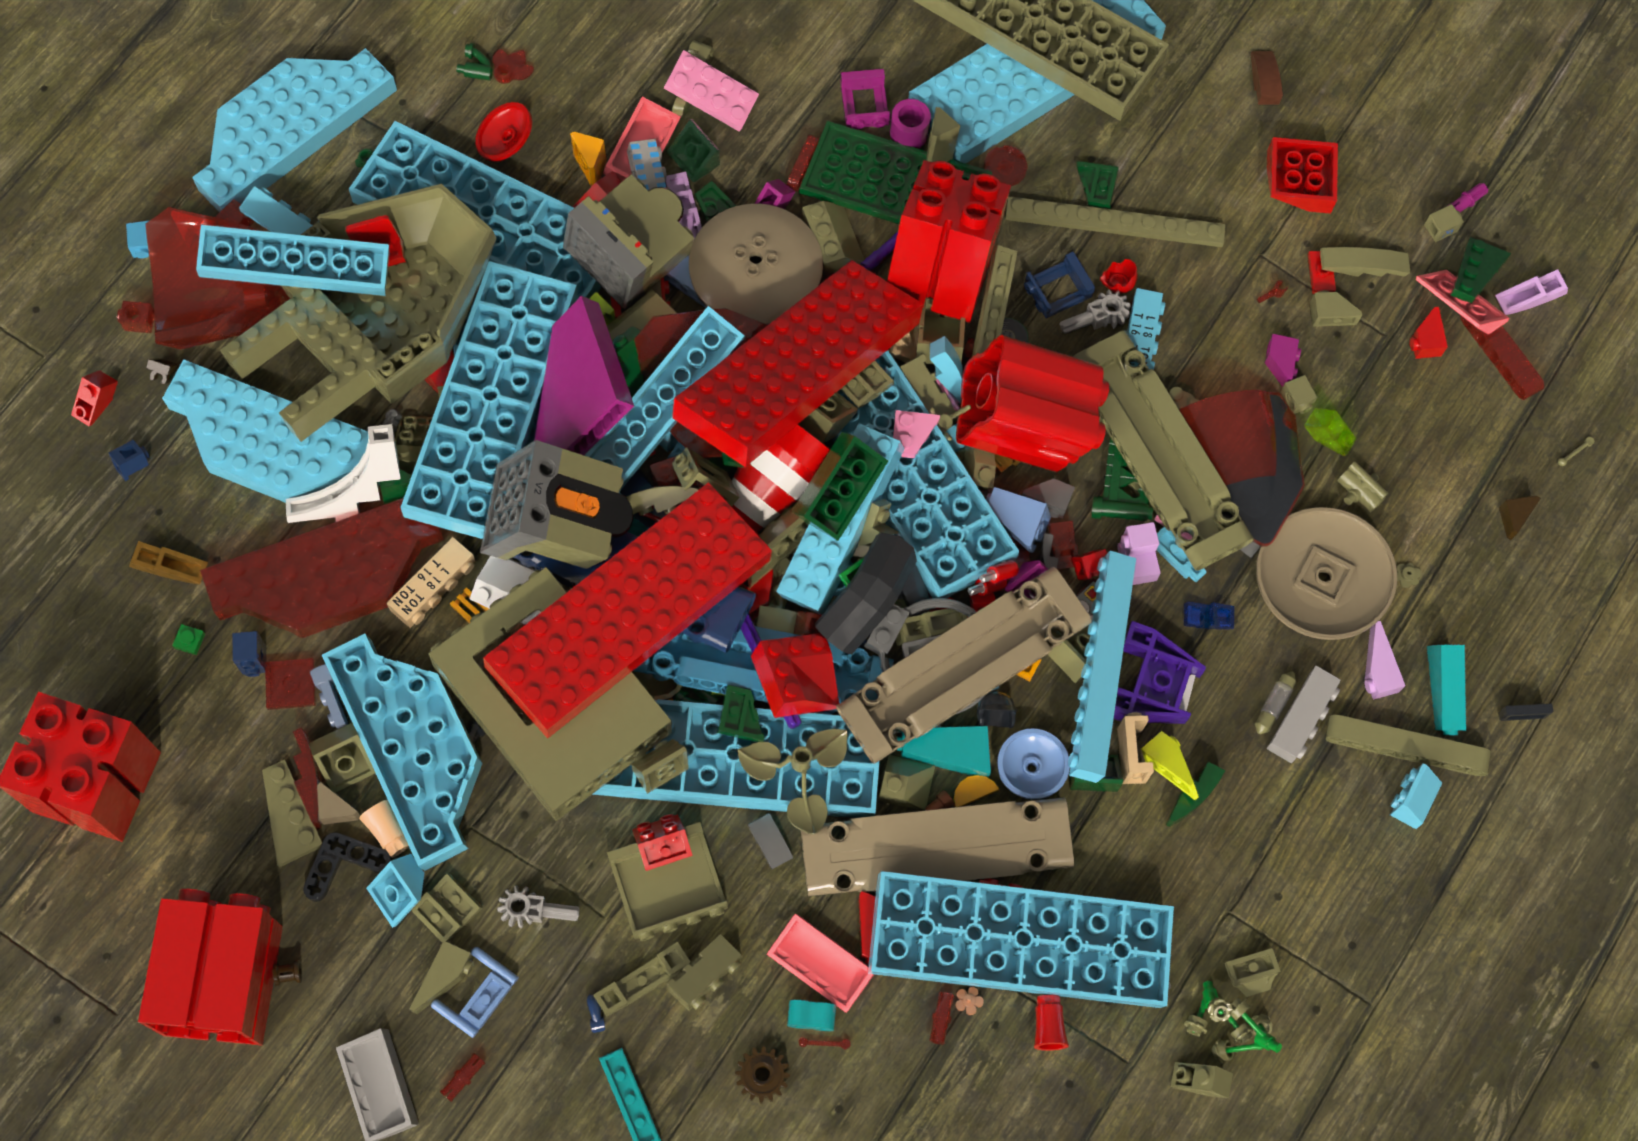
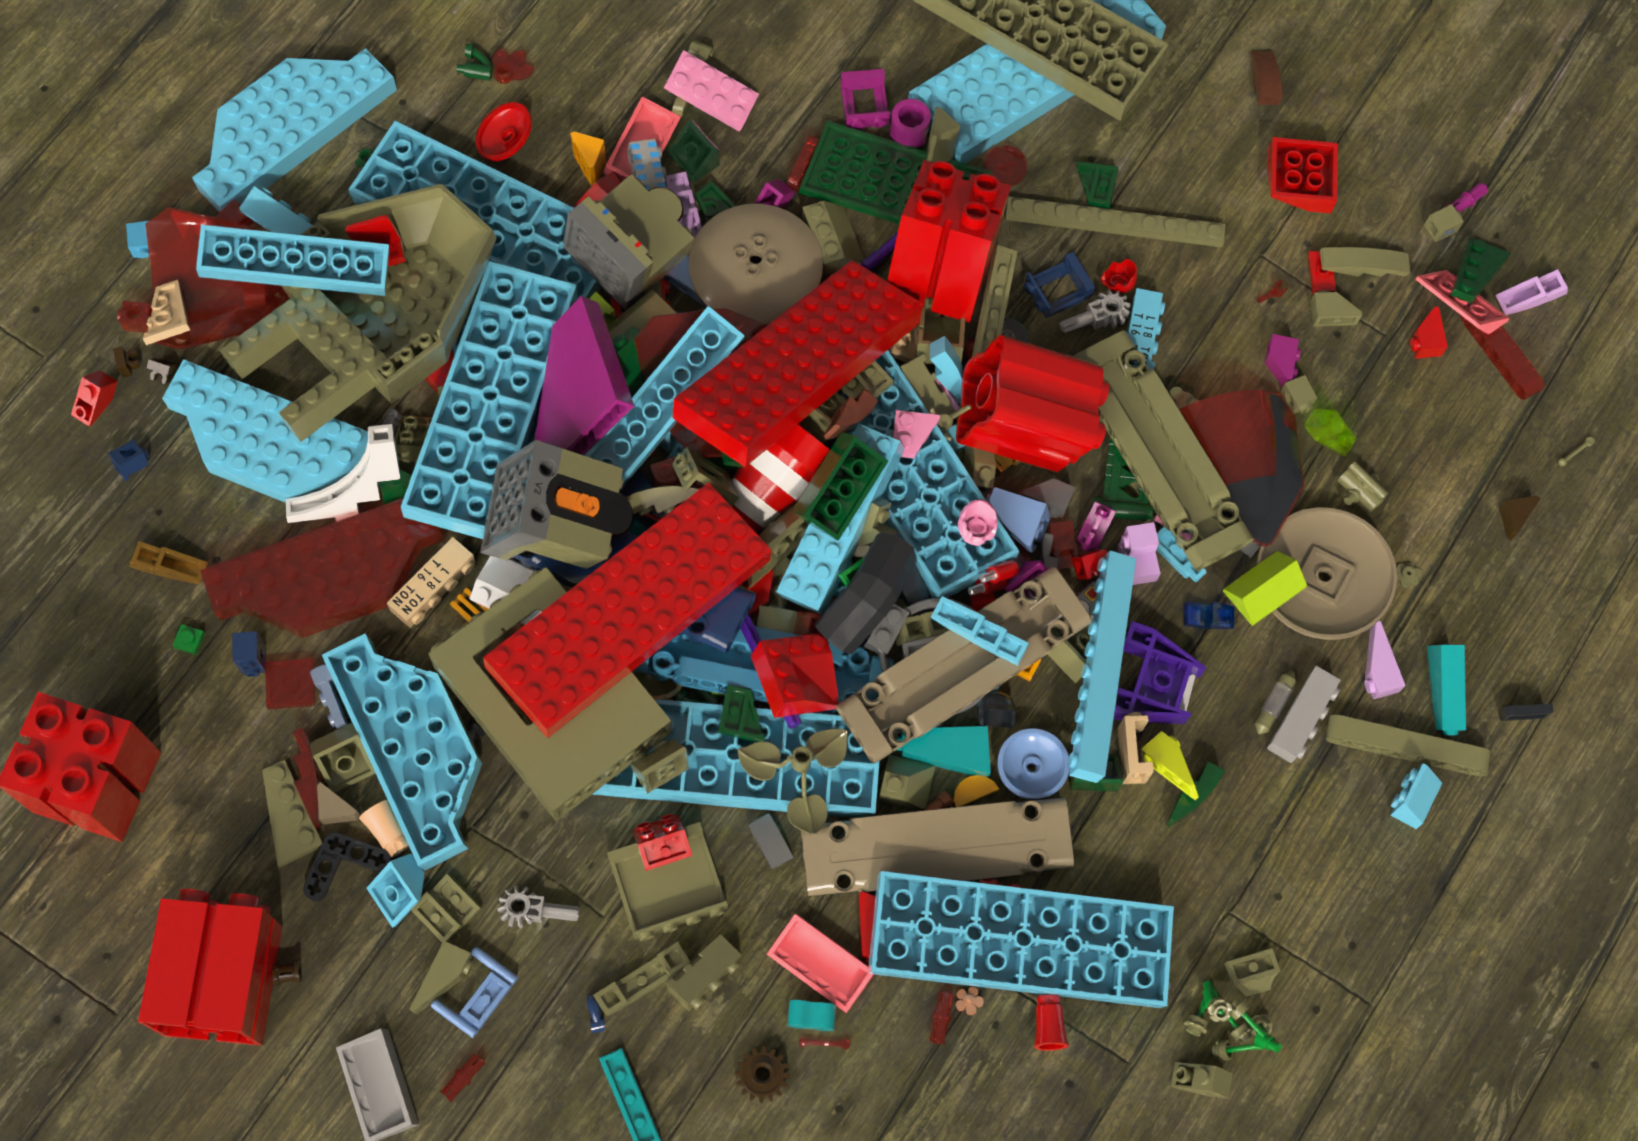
none -> dark brown tile [113,346,141,378]
none -> tan wing [143,280,190,345]
none -> copper slope [823,389,878,440]
none -> medium azure slope [931,596,1029,666]
none -> bright pink hair [958,499,998,546]
none -> magenta hinge [1076,501,1116,551]
none -> lime slope [1223,551,1307,626]

